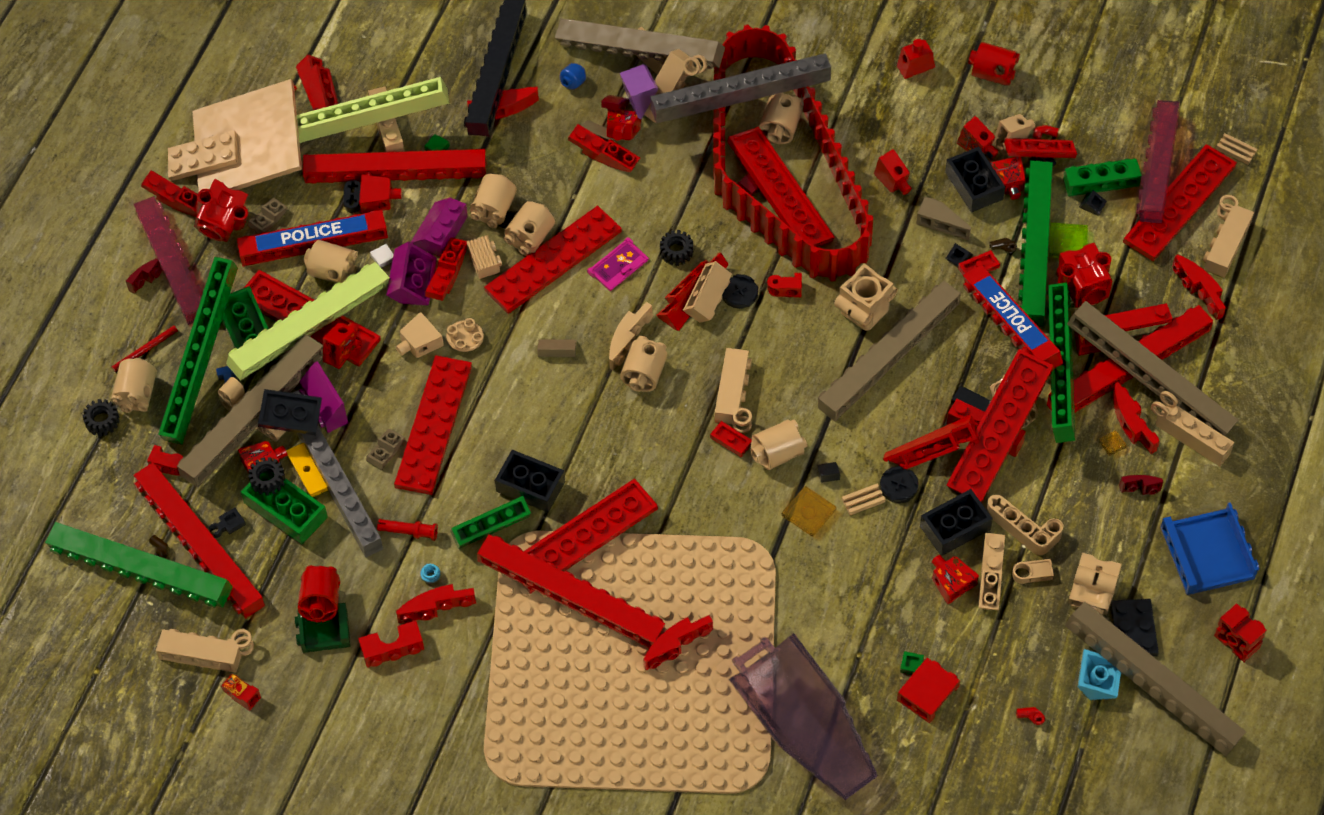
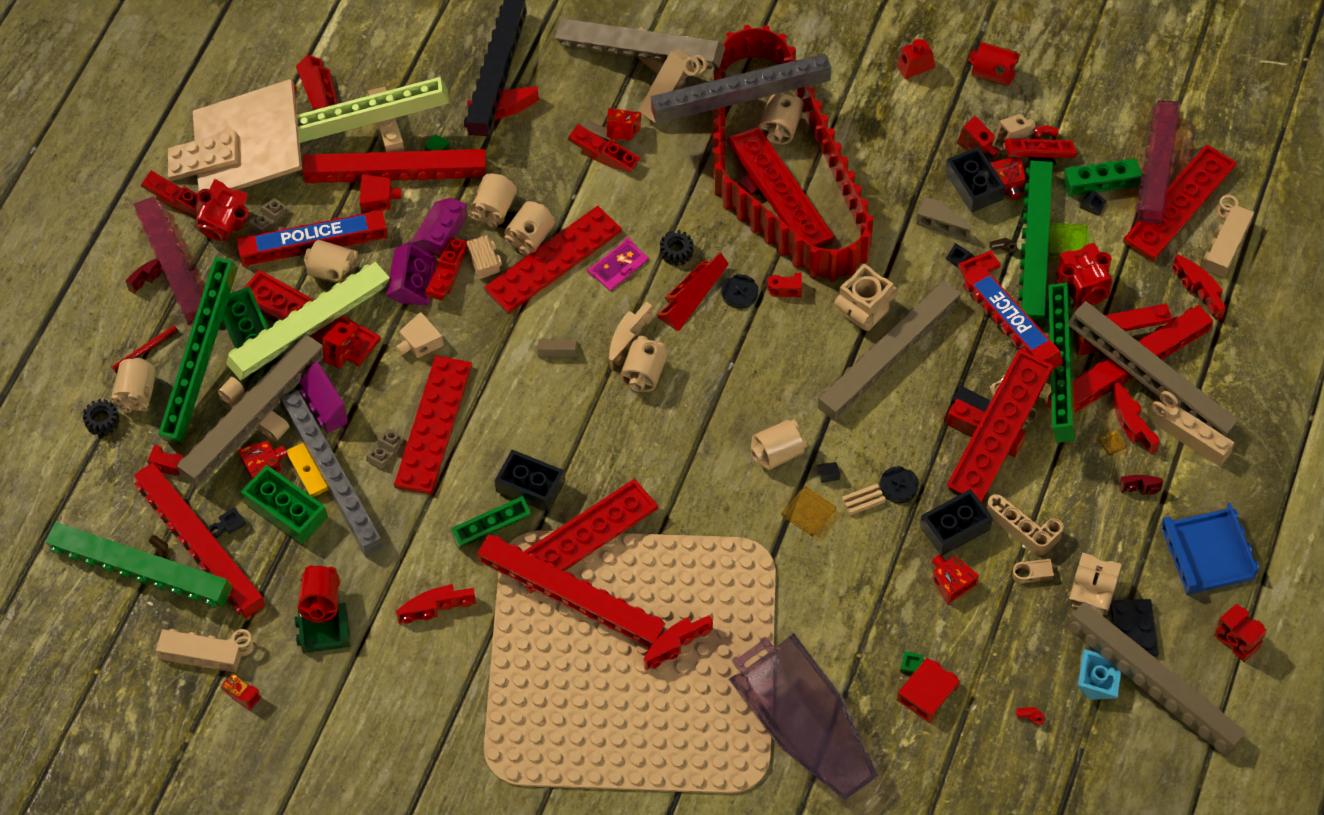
blue tile [216,366,237,383] -> none
black tyre [248,457,286,496] -> none
black plate [258,389,322,436] -> none
black beam [343,180,361,213] -> none
red arch [358,621,425,667] -> none
white tile [370,244,394,268] -> none
red pin [377,519,438,541] -> none
medium azure plate [420,564,440,583] -> none
tan dish [446,318,484,352] -> none
blue head [560,63,586,90] -> none
dark red slope [601,95,630,111] -> none
medium lavender slope [620,65,658,119] -> none
tan brick [683,261,732,323] -> none
red plate [710,421,752,457] -> none
tan hinge [715,348,752,434] -> none
red torso [874,149,912,195] -> none
red wedge [883,415,978,469] -> none
tan slope [978,533,1005,611] -> none
tan tile [1216,133,1257,165] -> none

